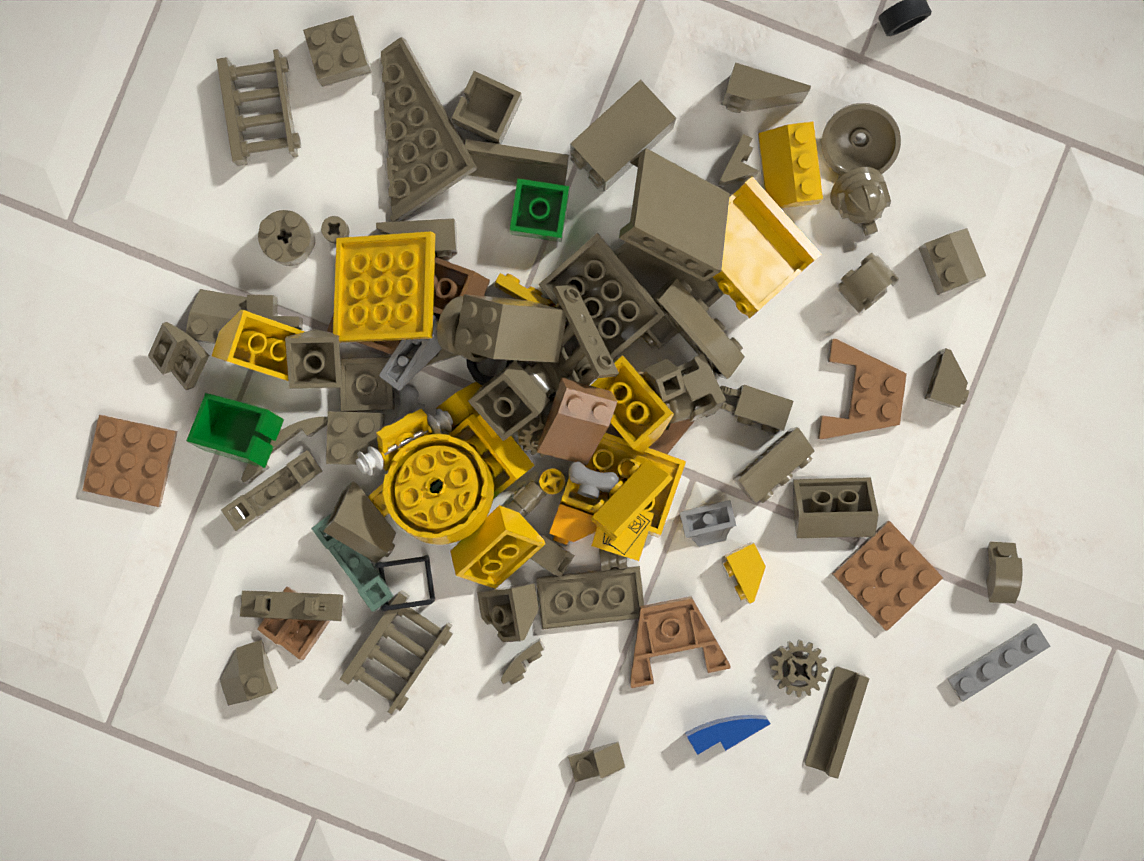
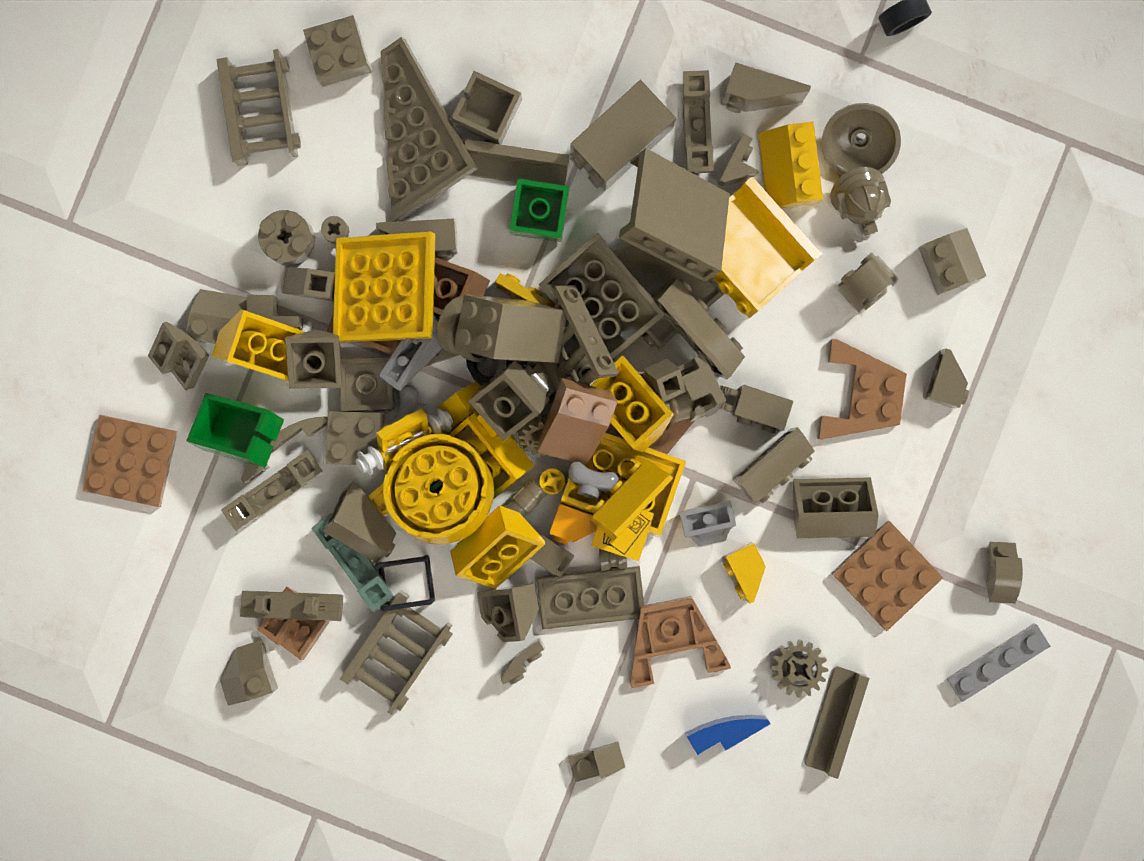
none -> dark tan slope [282,268,335,301]
none -> dark tan slope [683,70,714,173]

